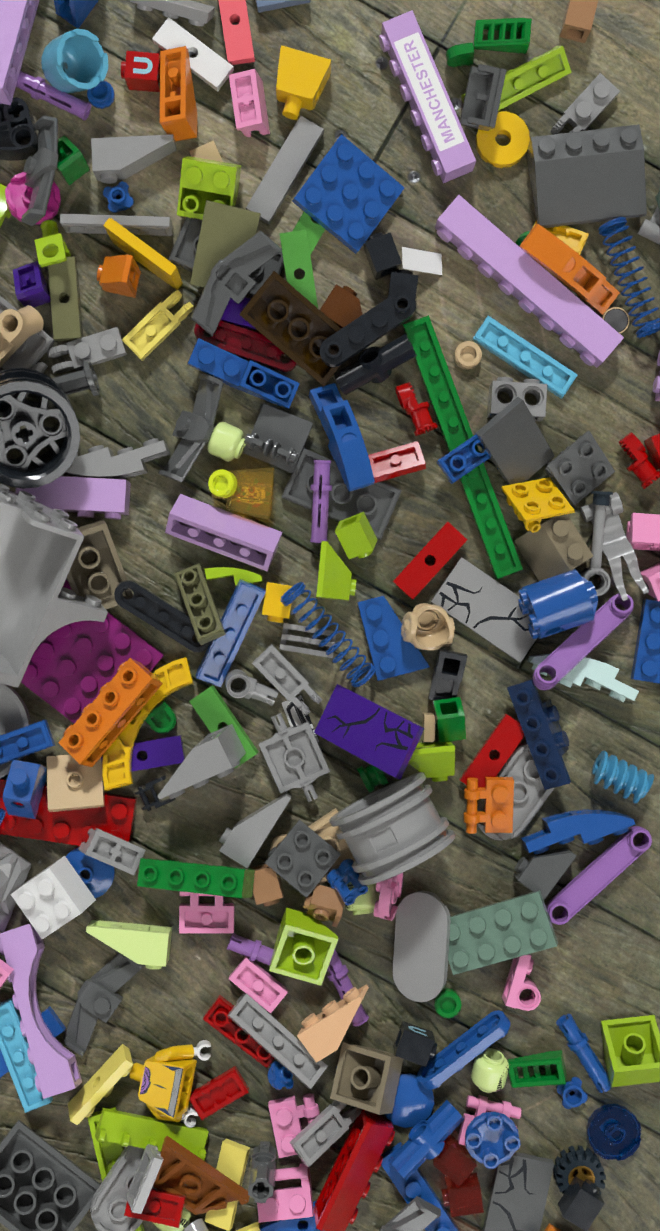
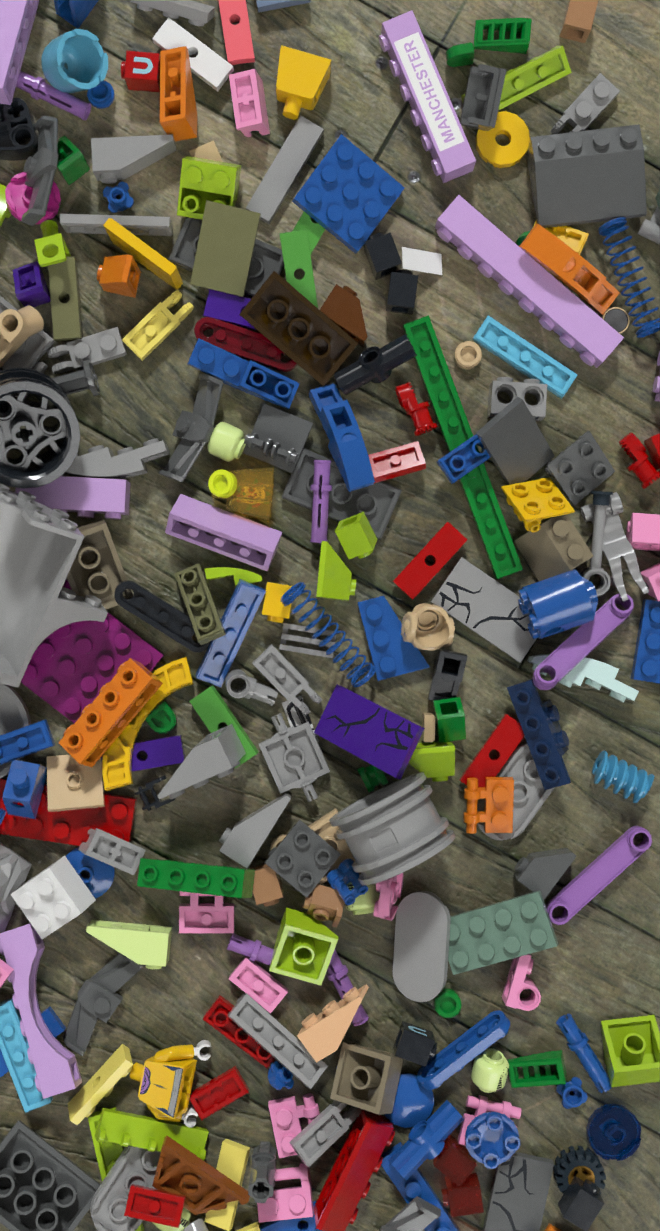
light grey tile [126,1144,163,1214] -> none
dark grey plate [191,231,283,336] -> none
black plate [320,291,416,367] -> none
blue slope [521,810,635,854] -> none

